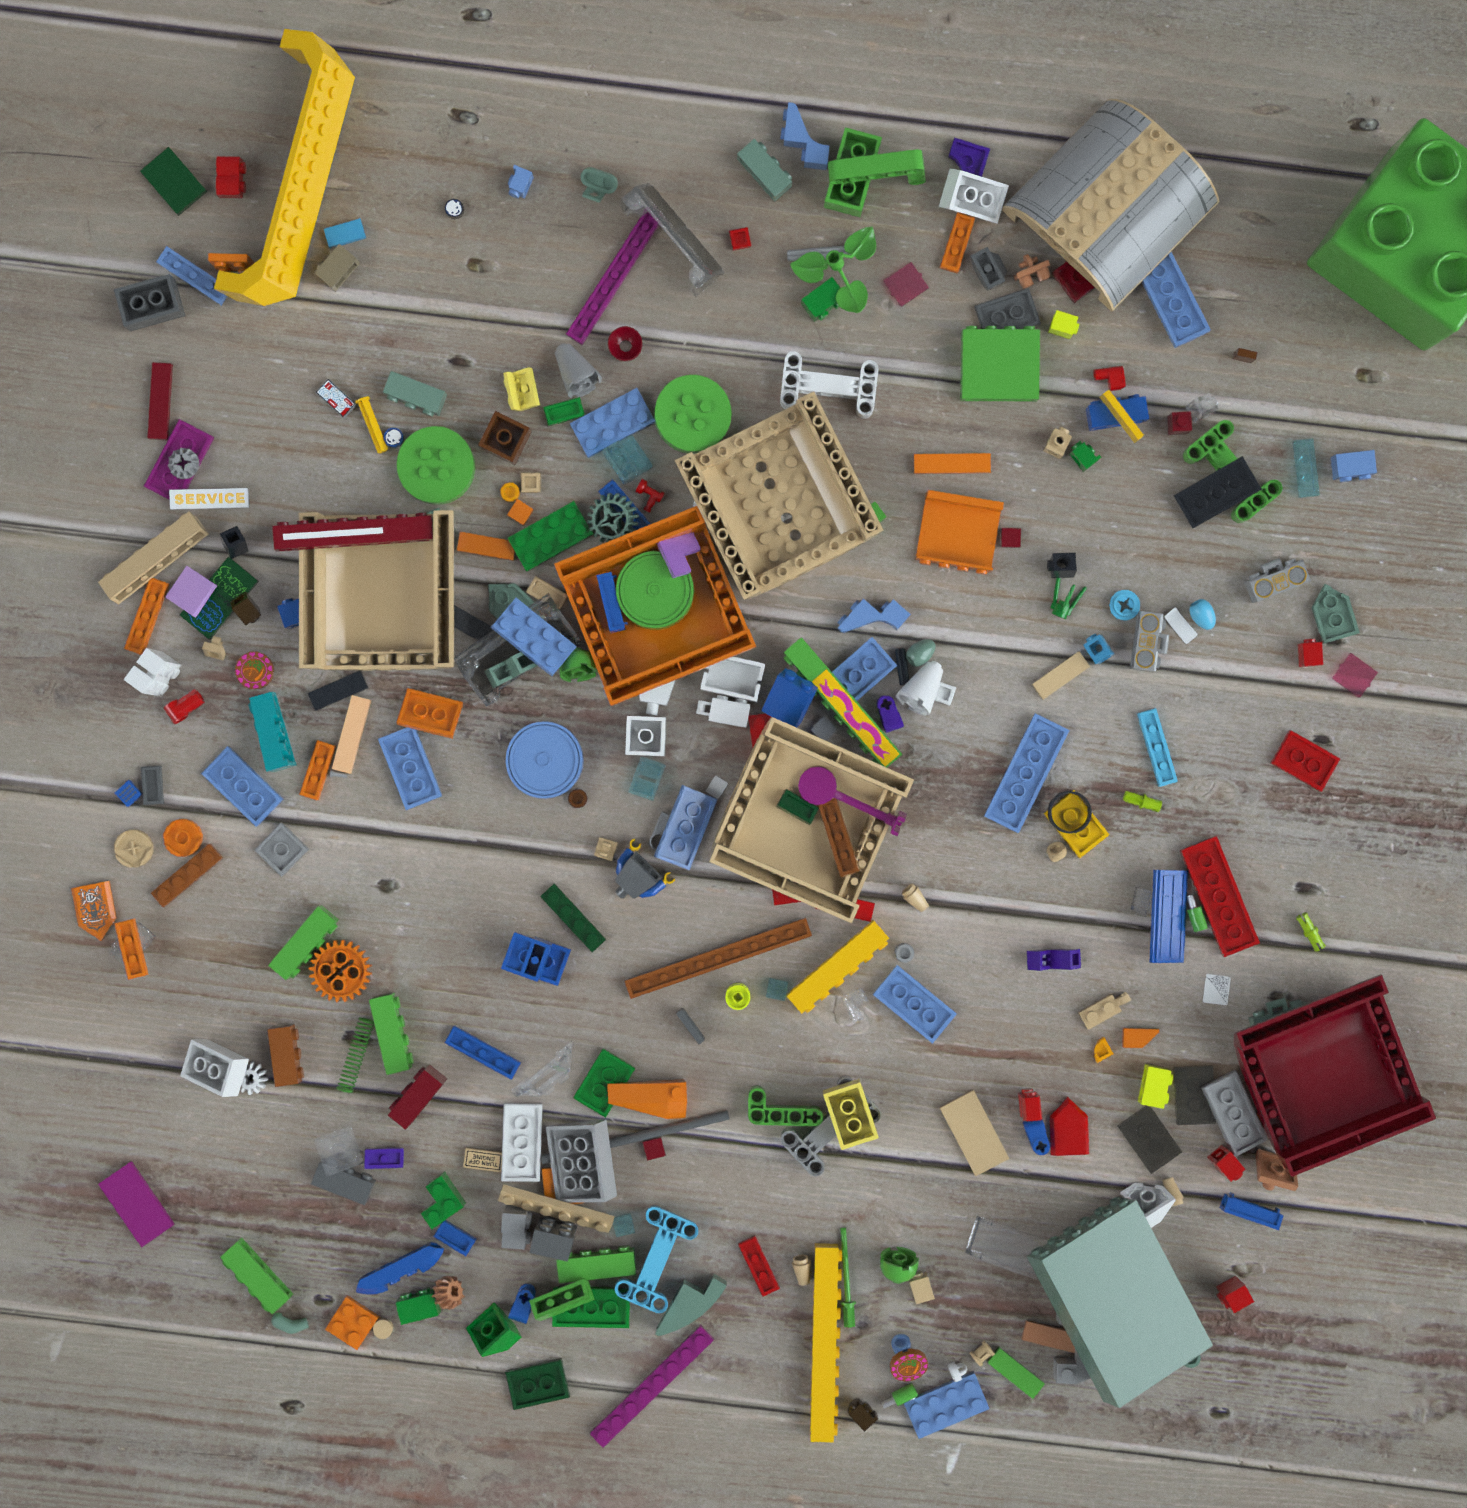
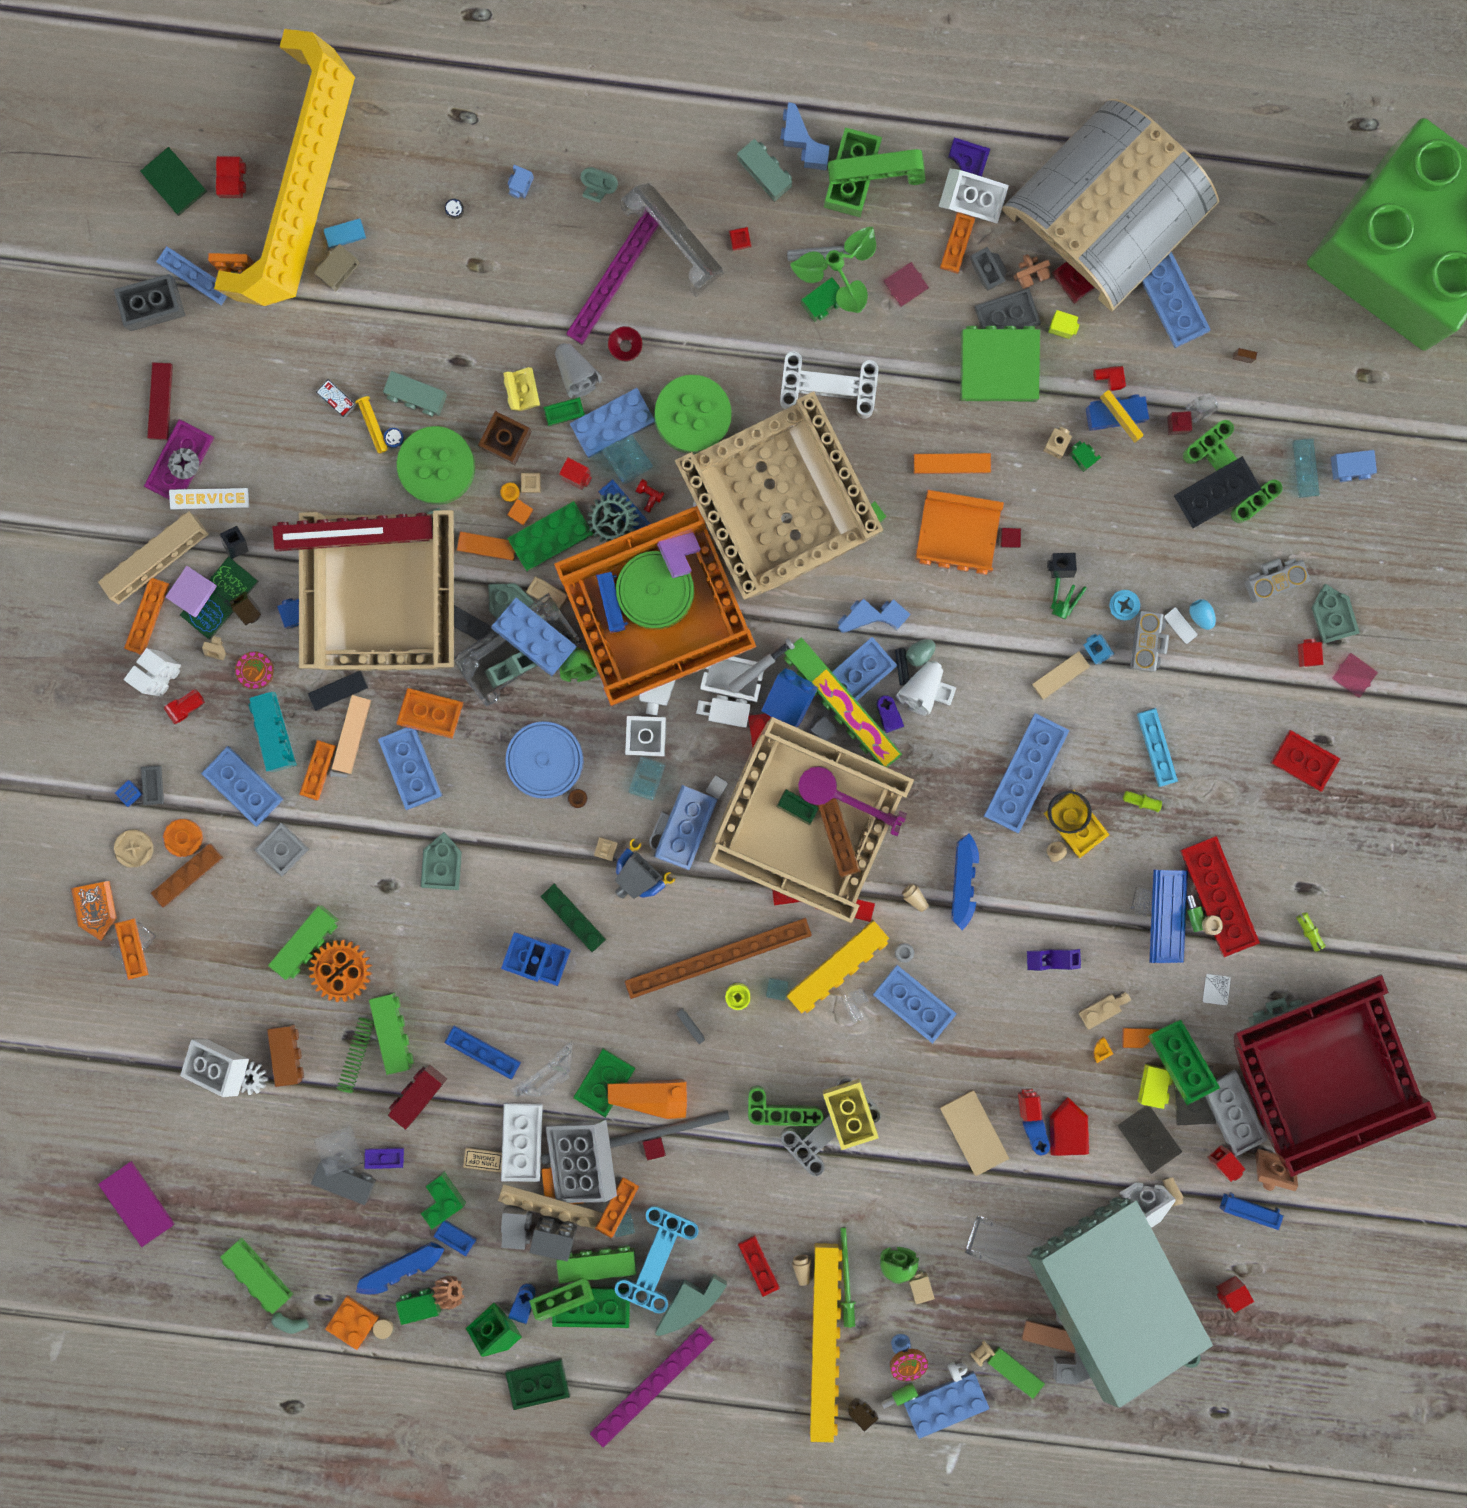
none -> sand green tile [421,832,462,890]
none -> red brick [559,457,592,490]
none -> orange tile [595,1177,639,1239]
none -> light grey piece [729,638,795,693]
none -> blue brick [951,833,979,930]
none -> green plate [1148,1020,1220,1105]
none -> tan tile [1202,916,1223,935]

